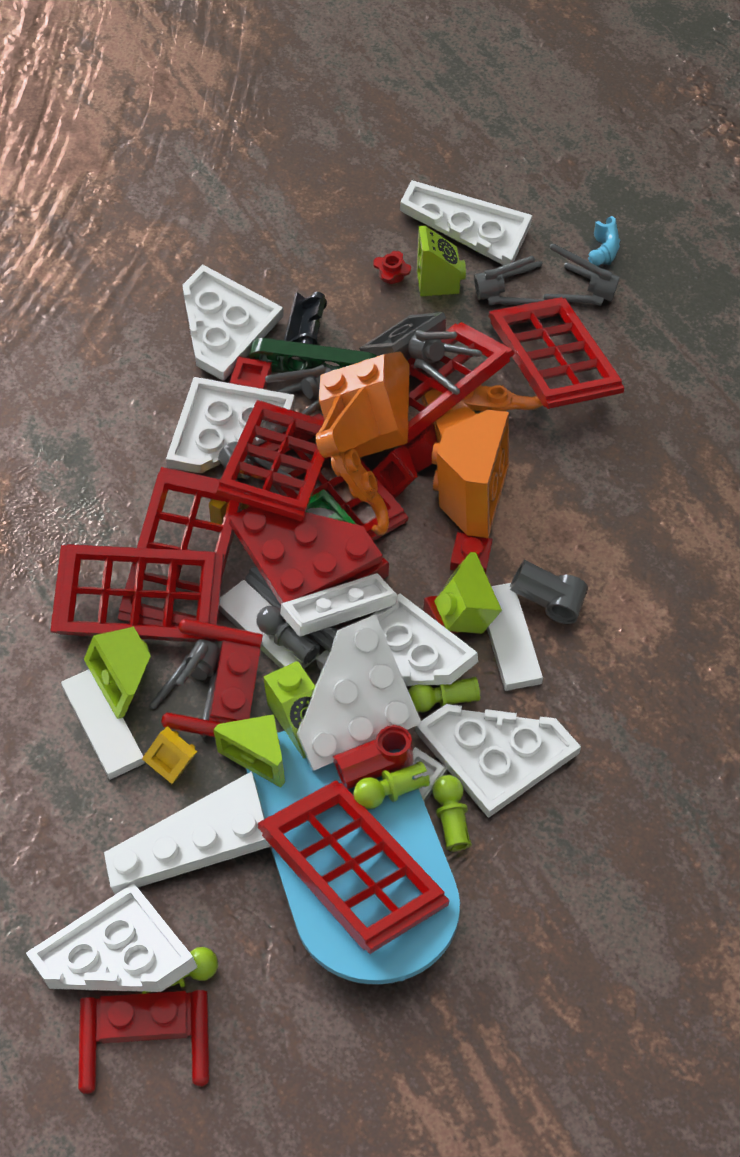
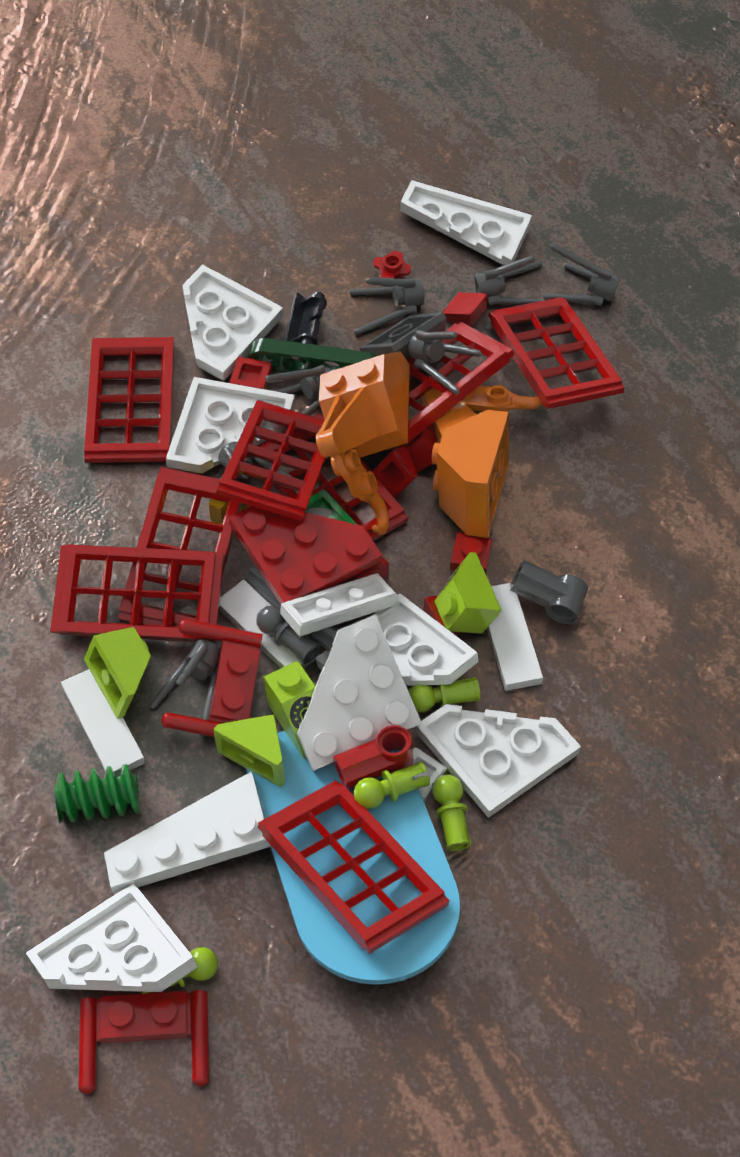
yellow tile [142,727,197,784] -> none
lime slope [416,226,466,296] -> none
medium azure piece [588,216,620,266] -> none
none -> green piece [55,764,141,824]
none -> red piece [84,337,175,463]
none -> dark grey plant [349,278,425,335]
none -> red slope [443,292,488,327]

